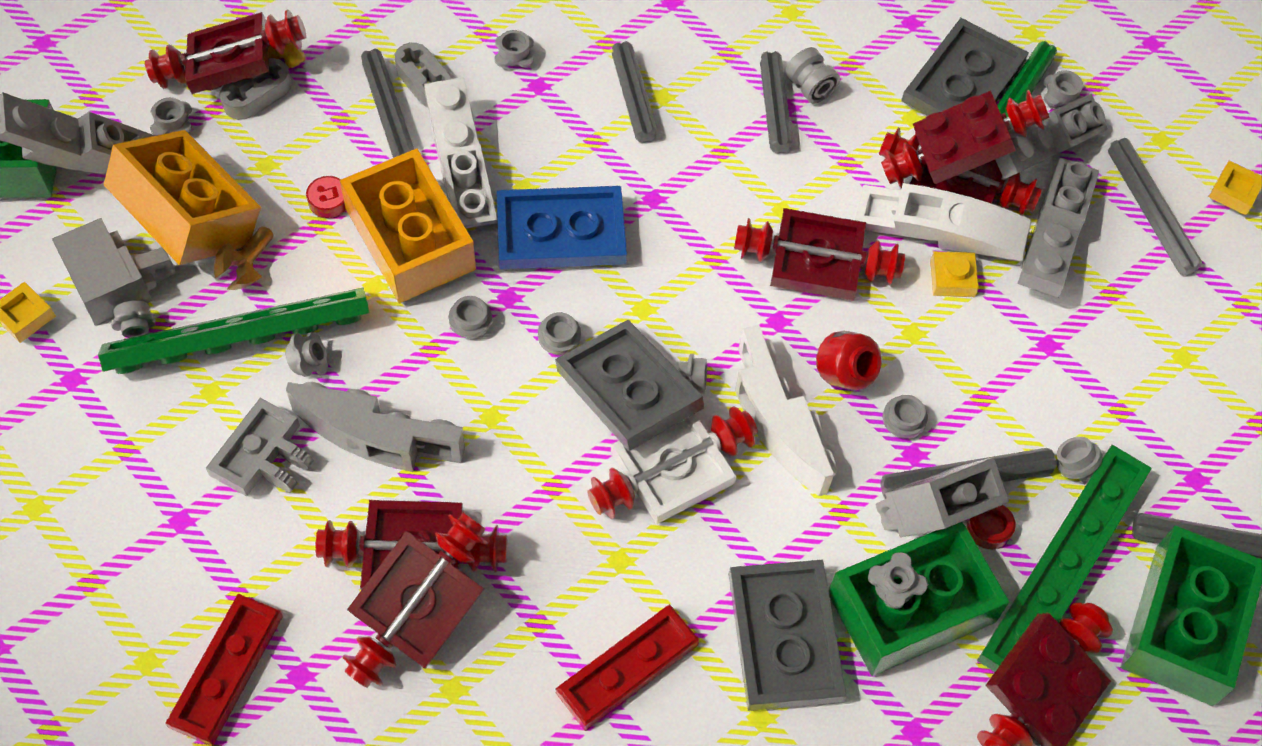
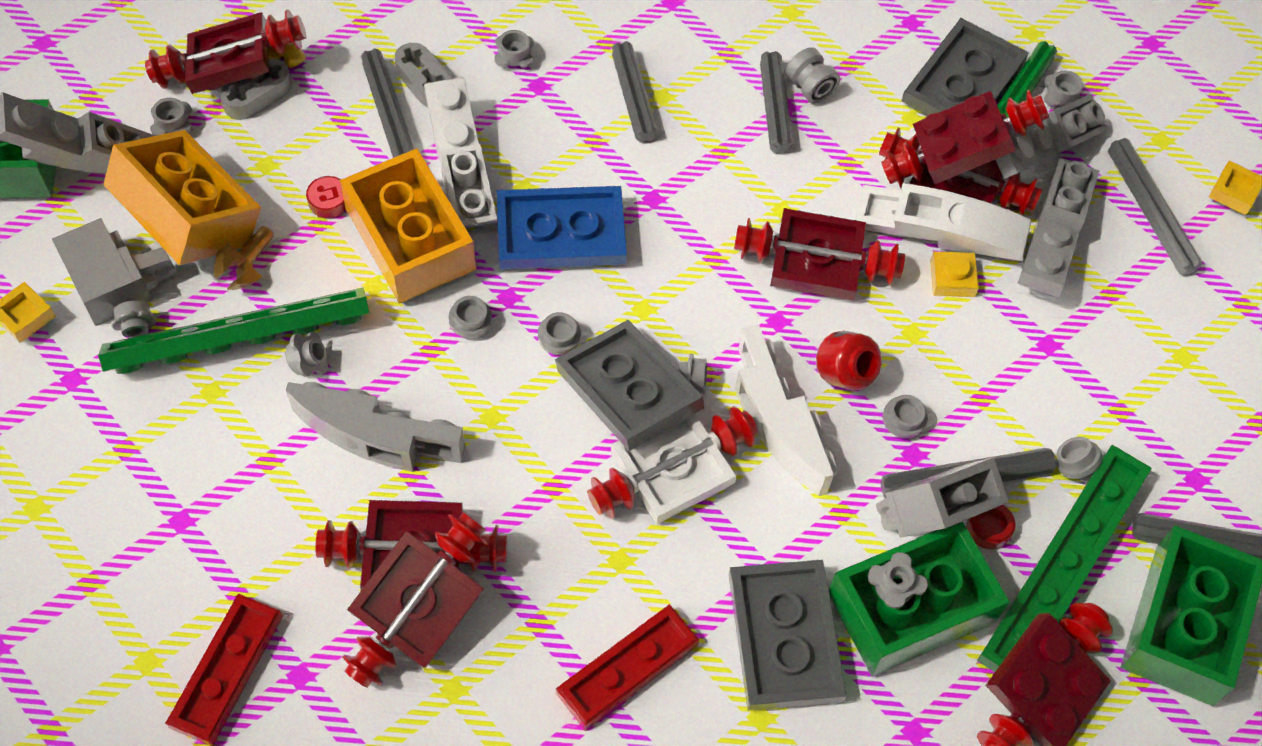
light grey hinge [206,397,314,497] -> none

